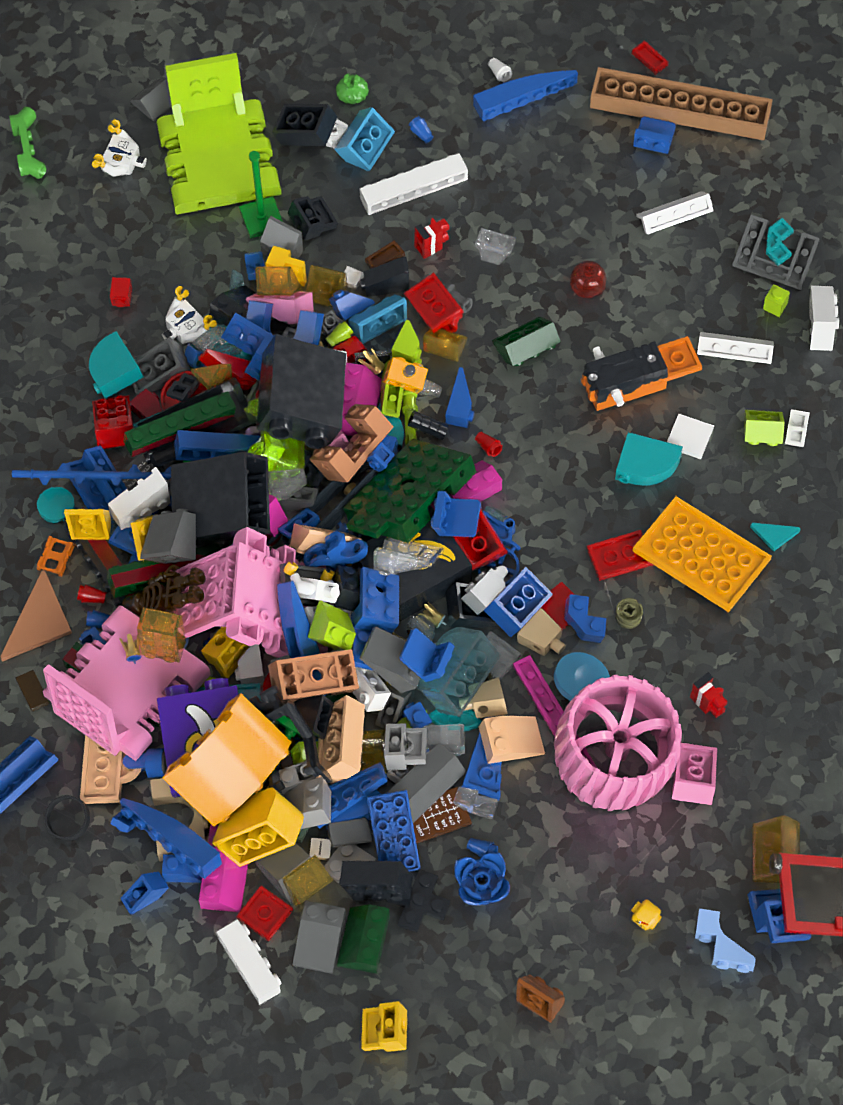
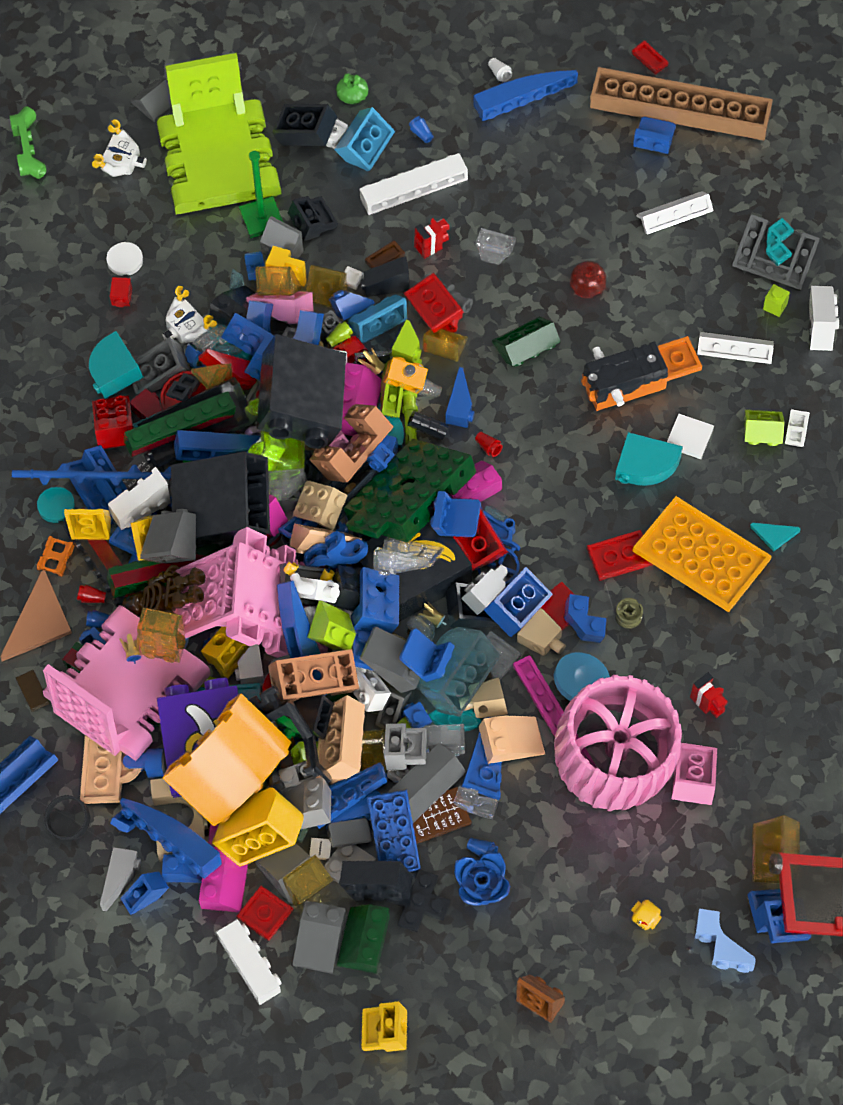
none -> light grey slope [100,847,141,911]
none -> white tile [106,242,143,276]
none -> tan bracket [293,481,347,531]

